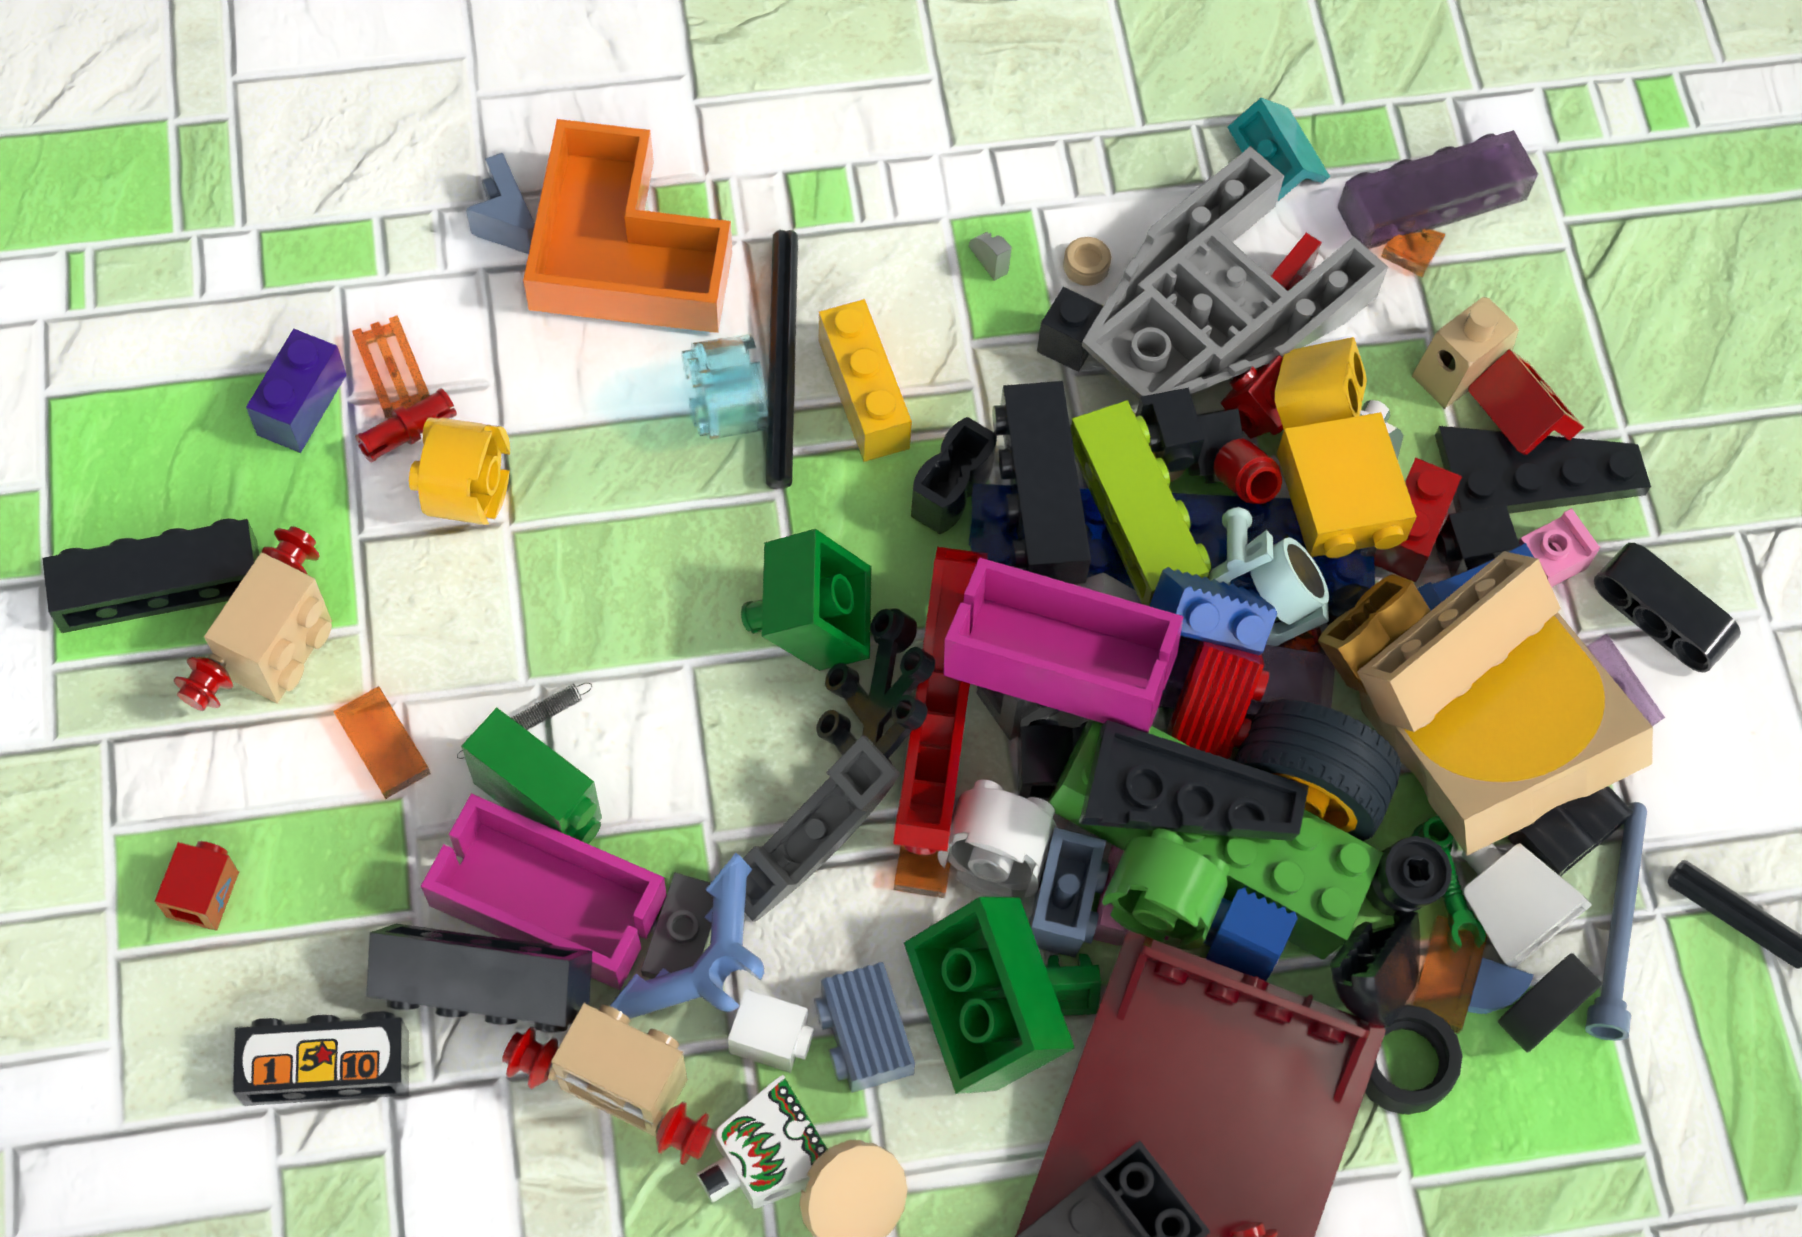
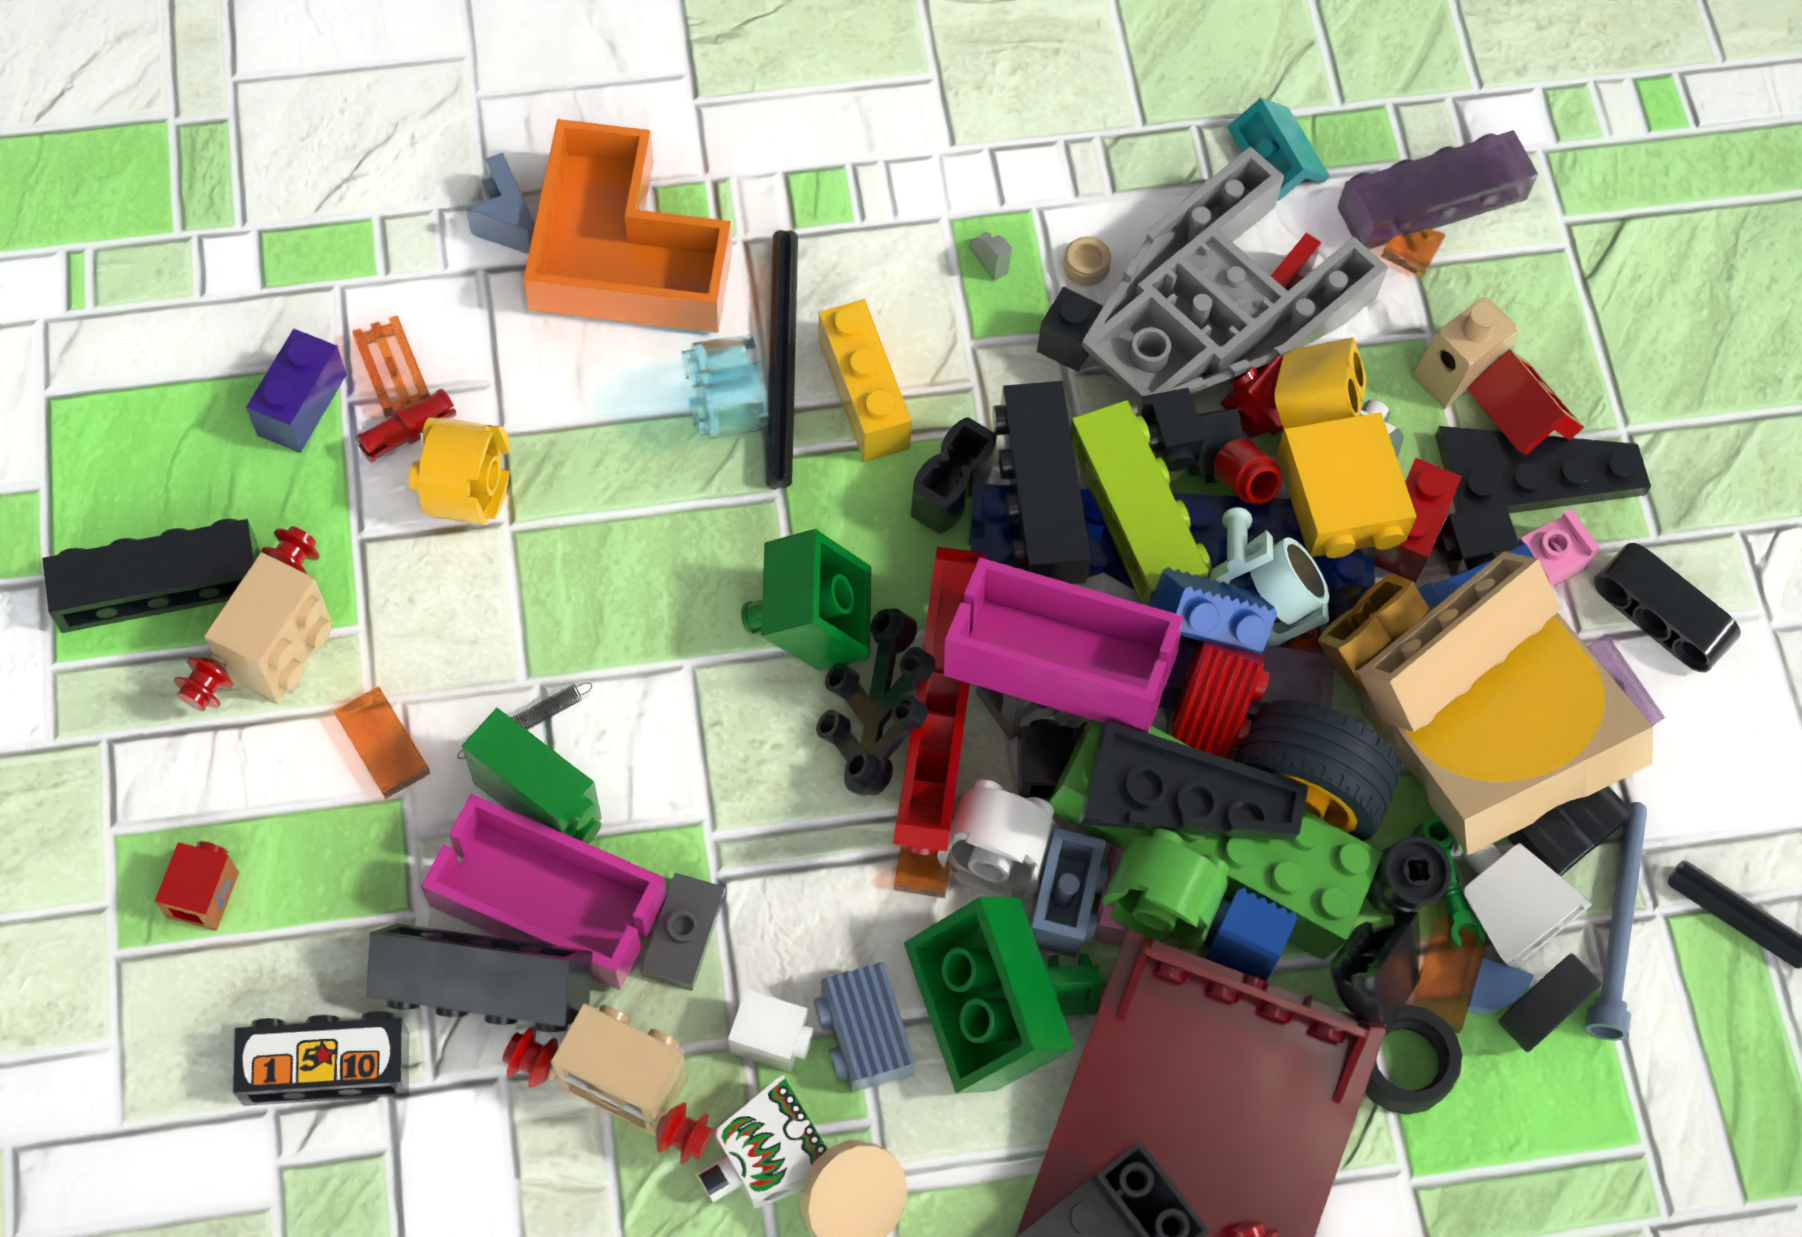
medium blue piece [610,853,764,1019] -> none
dark grey slope [743,735,900,921] -> none

